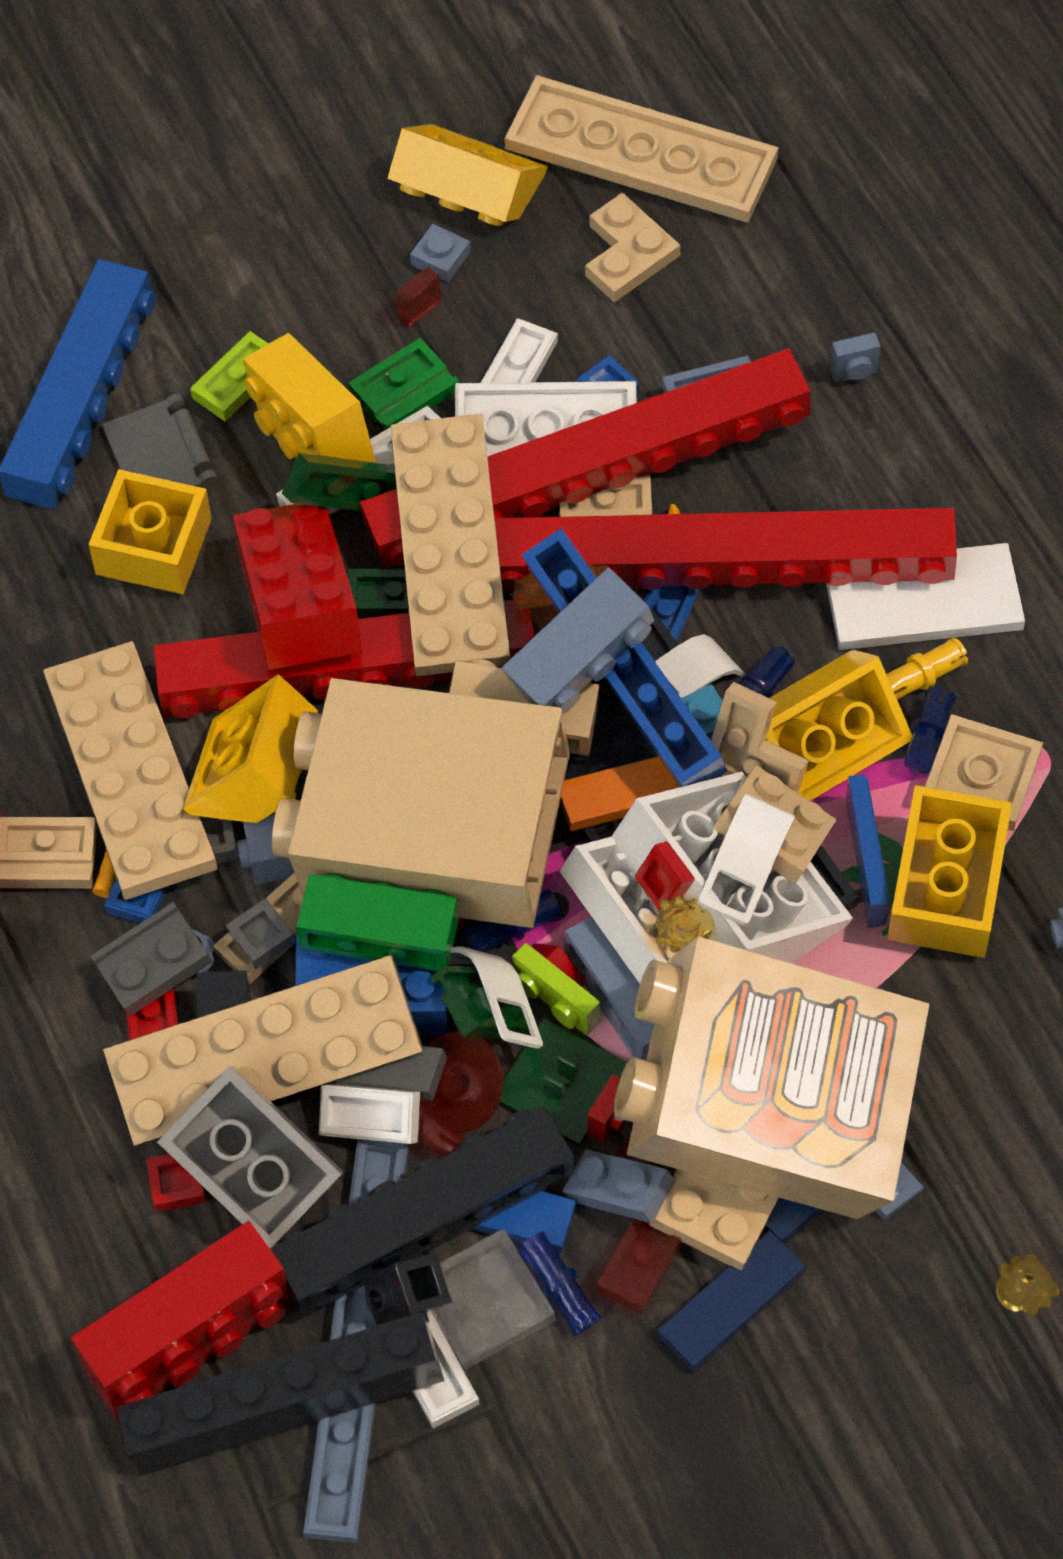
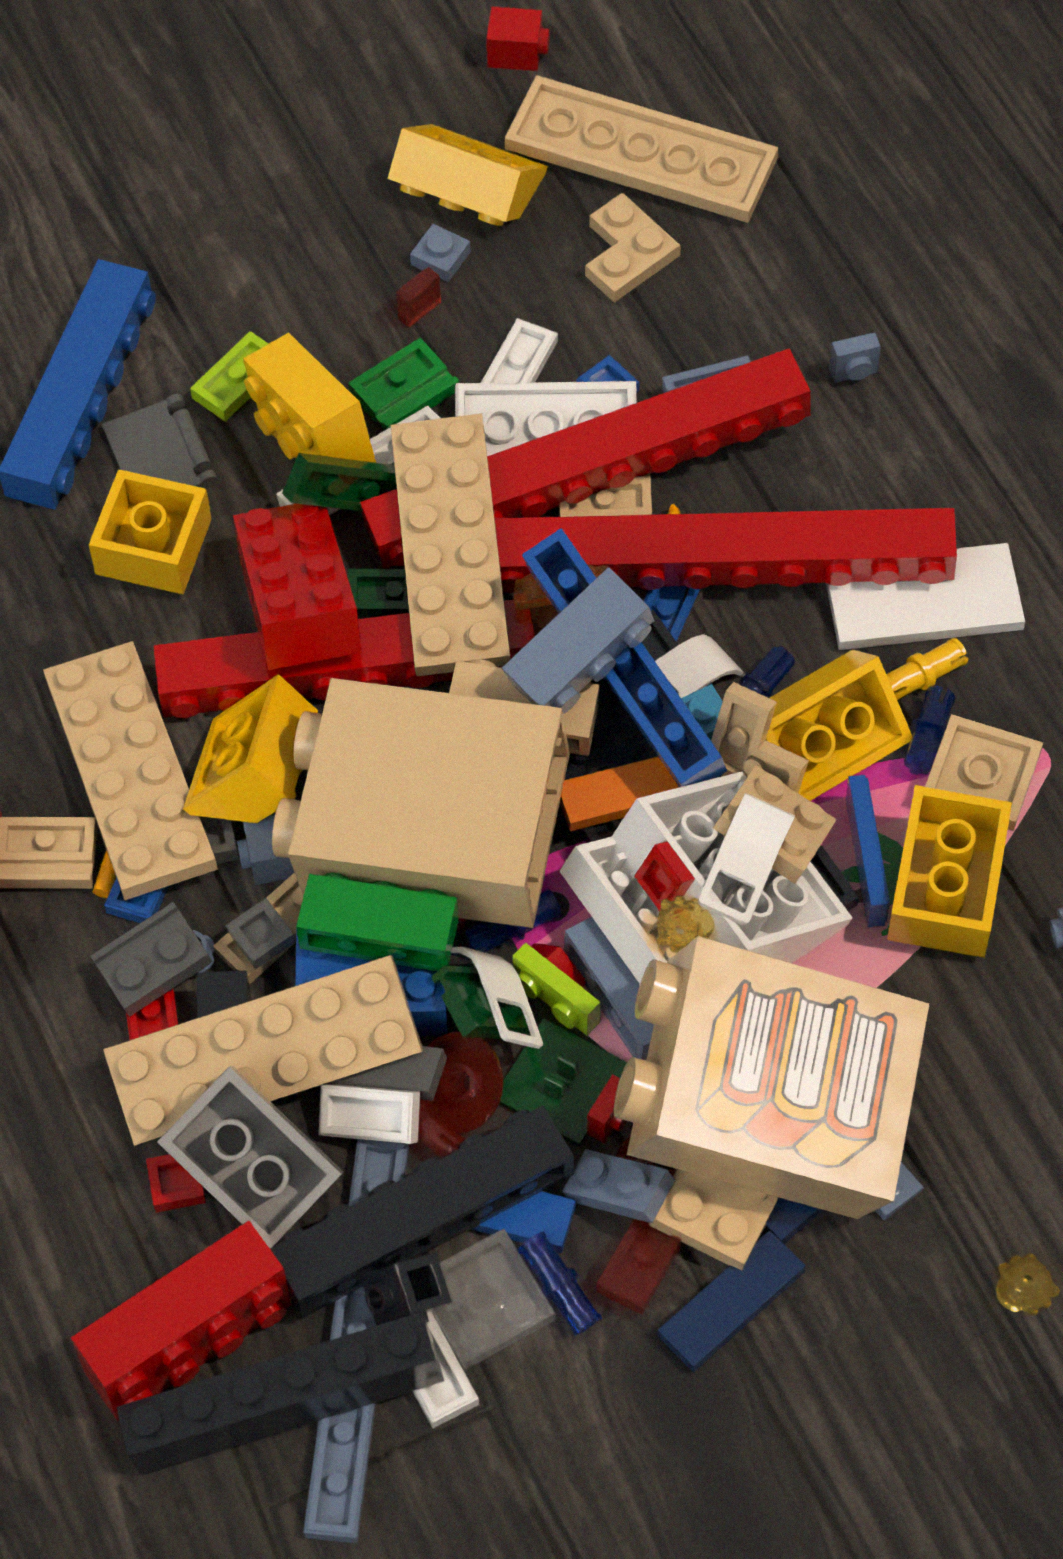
none -> red brick [486,6,550,71]

